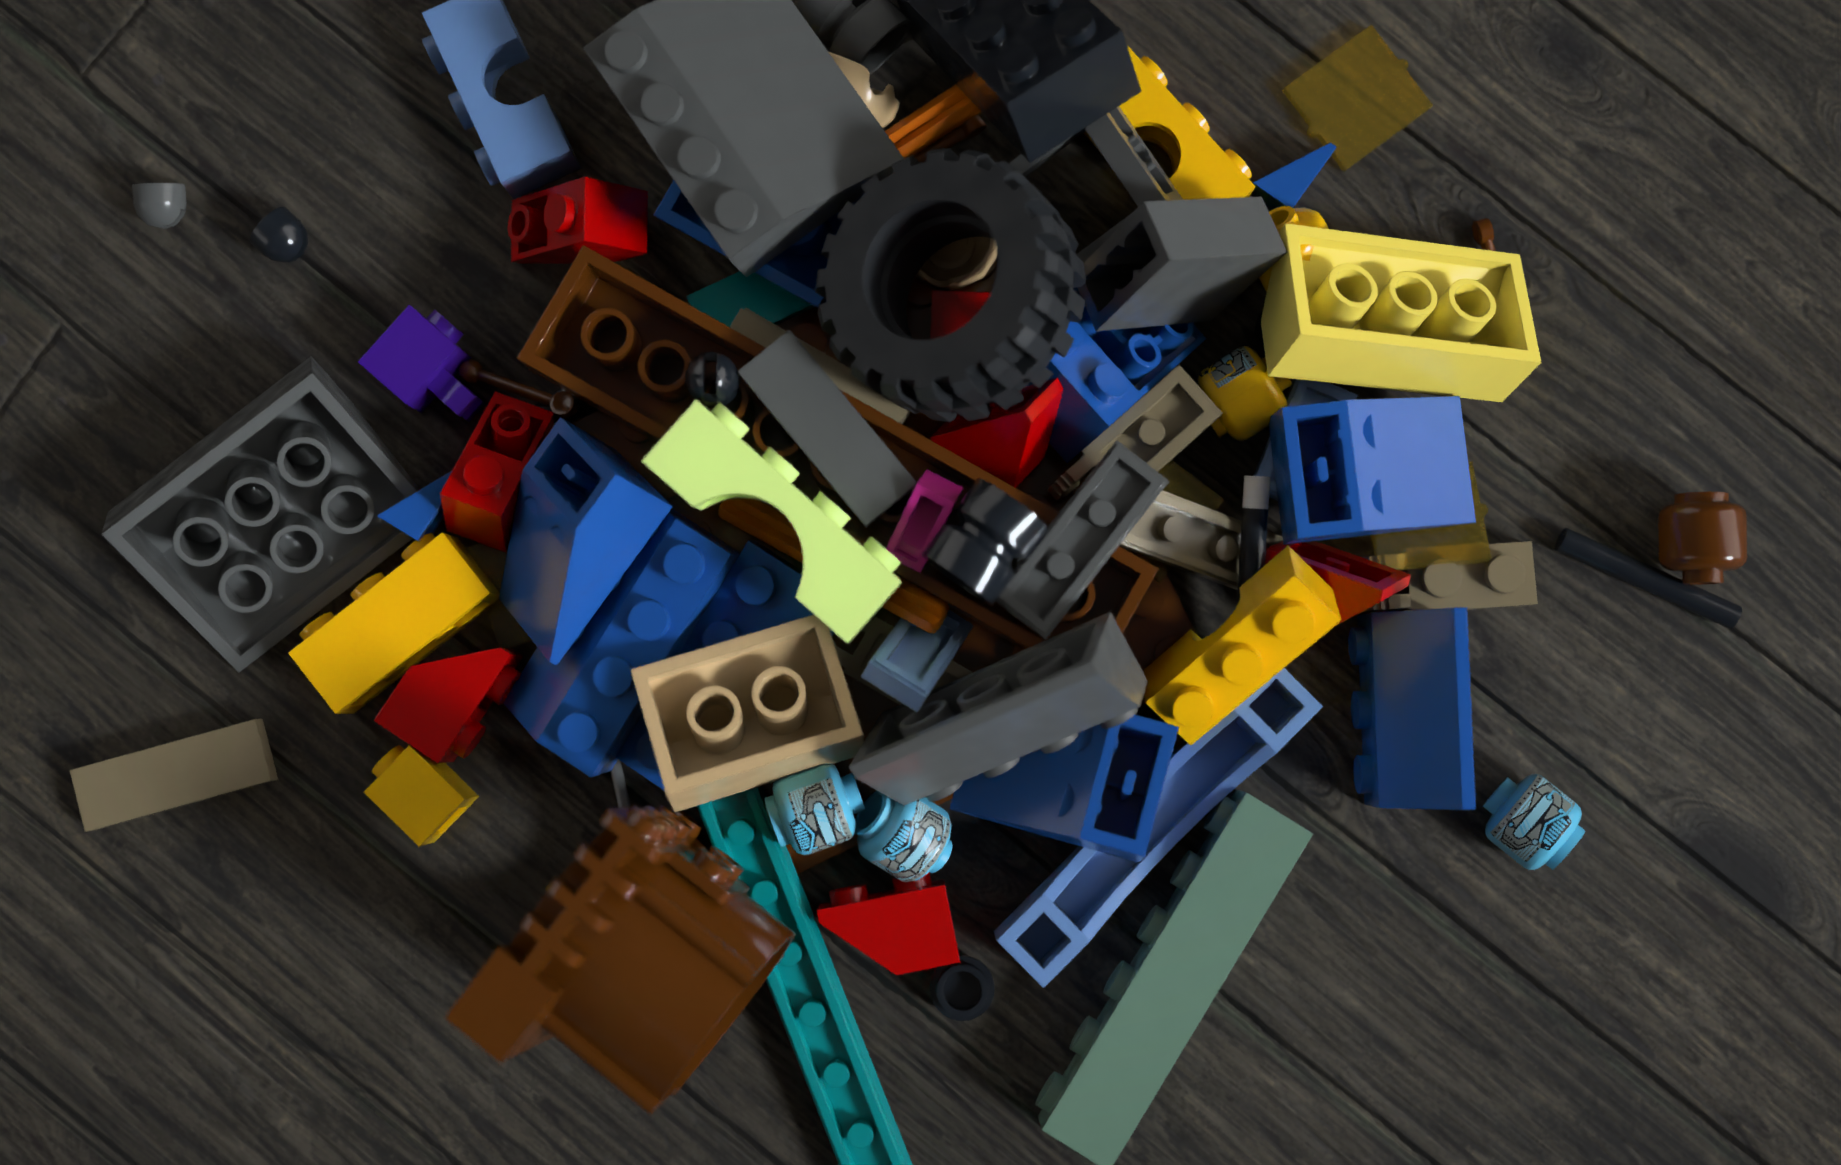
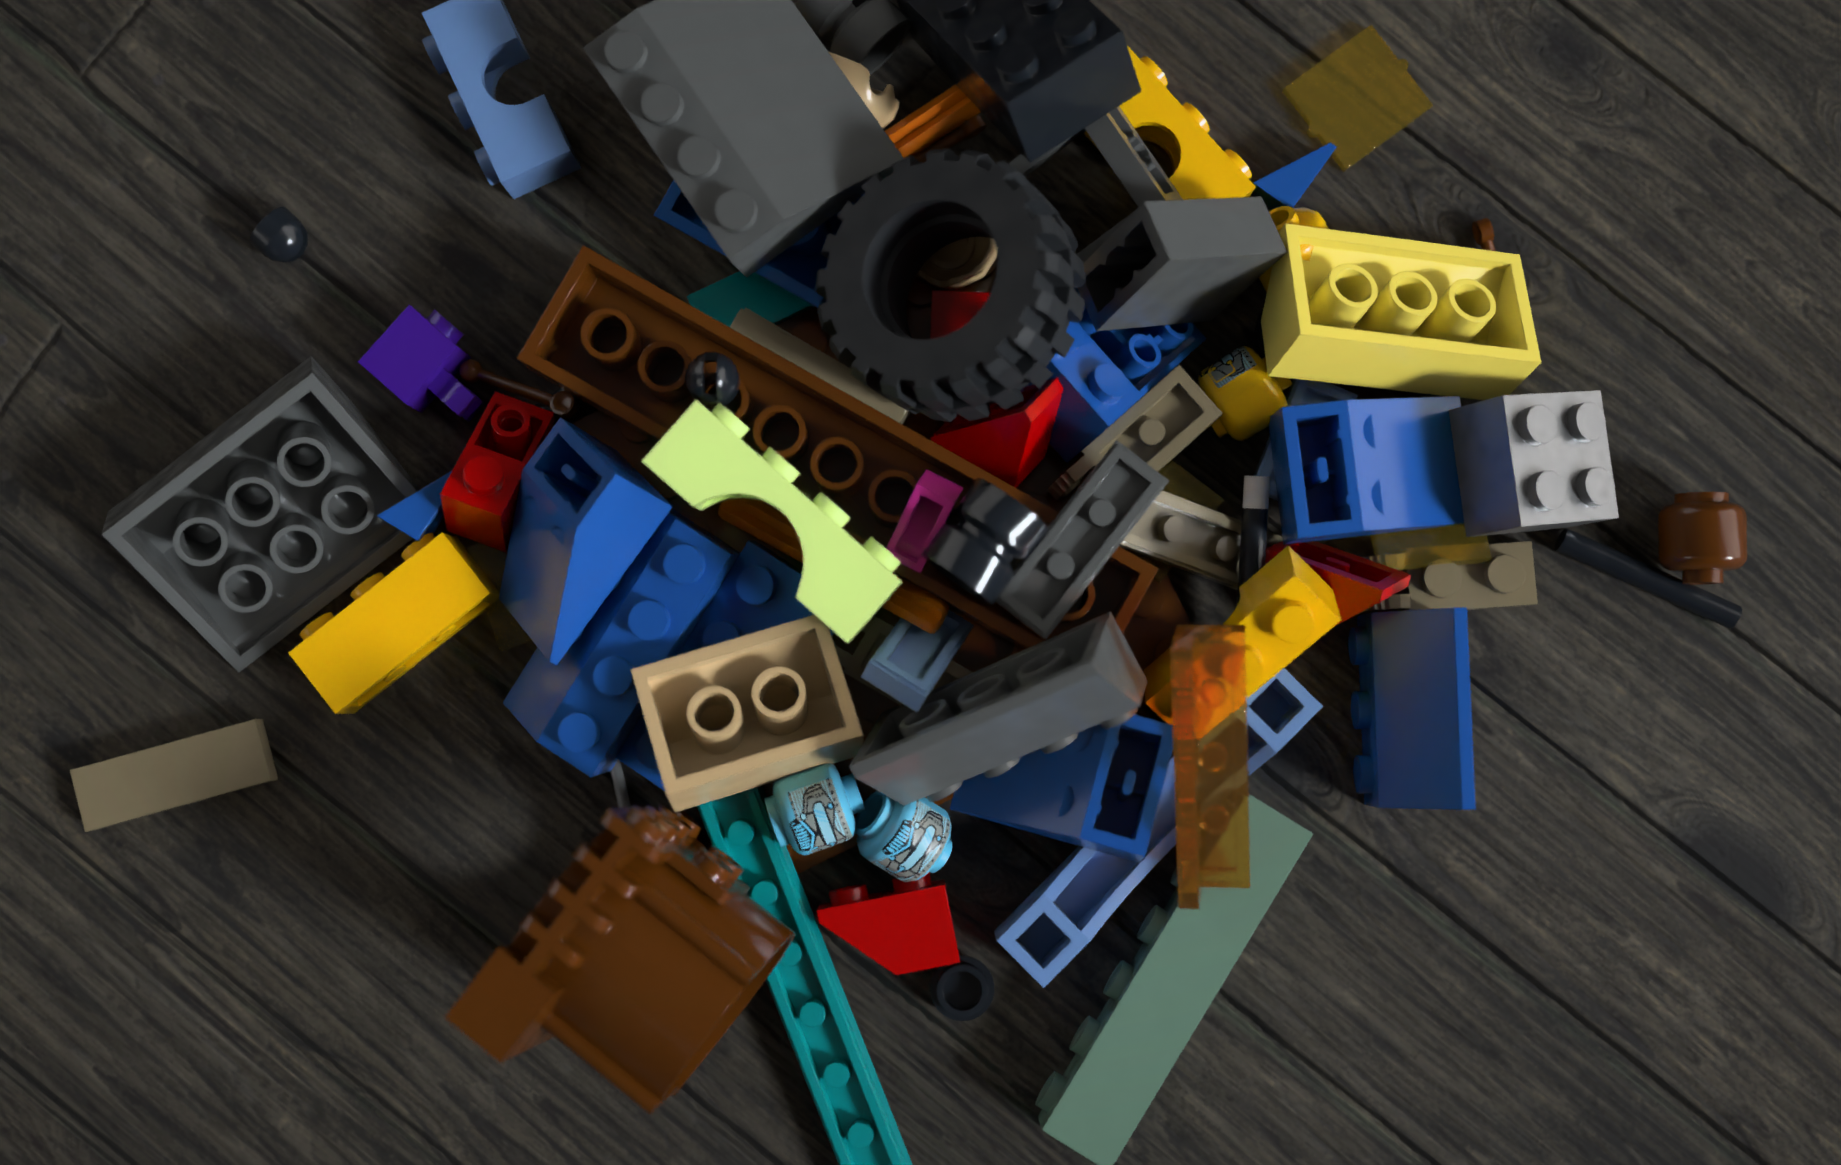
dark grey hinge [132,183,187,229] -> none
yellow brick [364,745,479,847] -> none
red slope [374,647,524,764] -> none
red slope [508,177,648,264] -> none
dark grey tile [738,329,917,528] -> none
head [1483,774,1585,870] -> none
none -> clear orange fence [1170,625,1251,909]
none -> flat silver brick [1449,390,1619,537]

